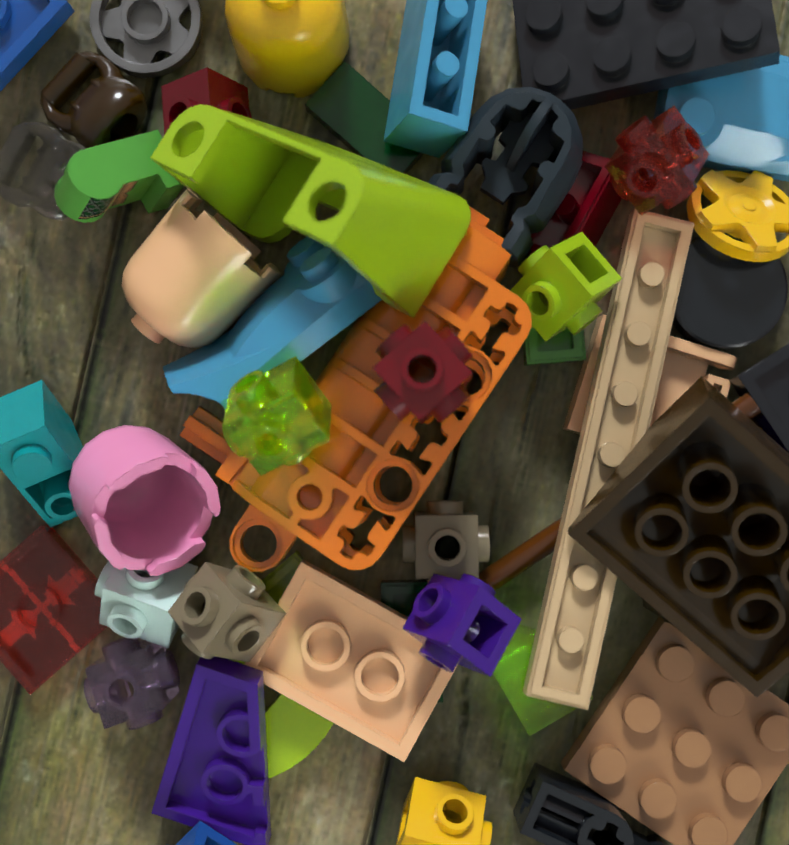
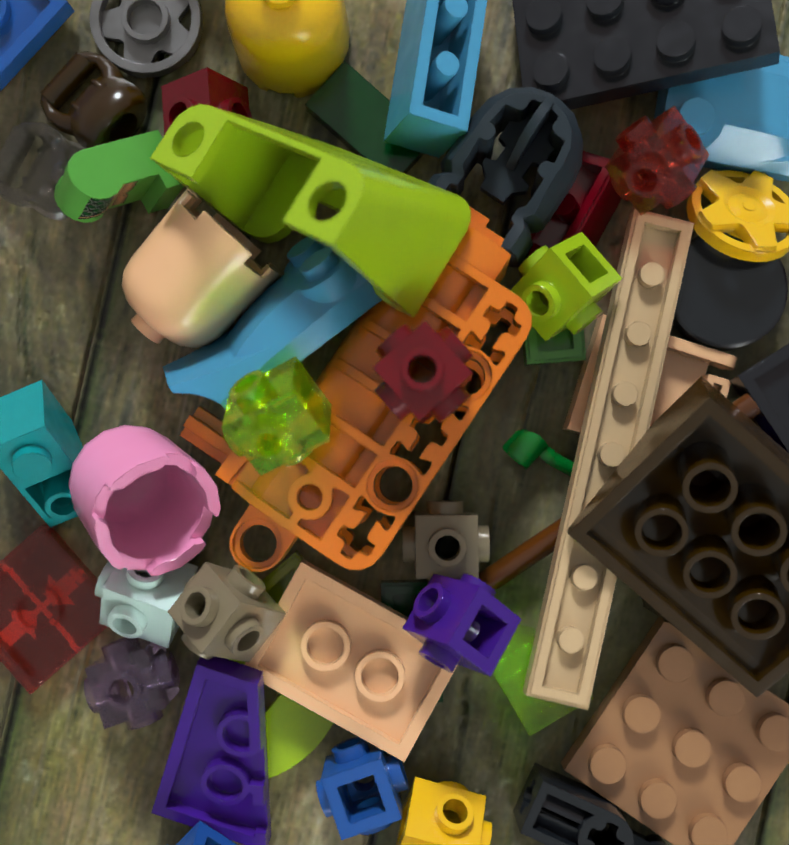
none -> blue brick [316,737,409,840]
none -> green hand [502,429,574,477]

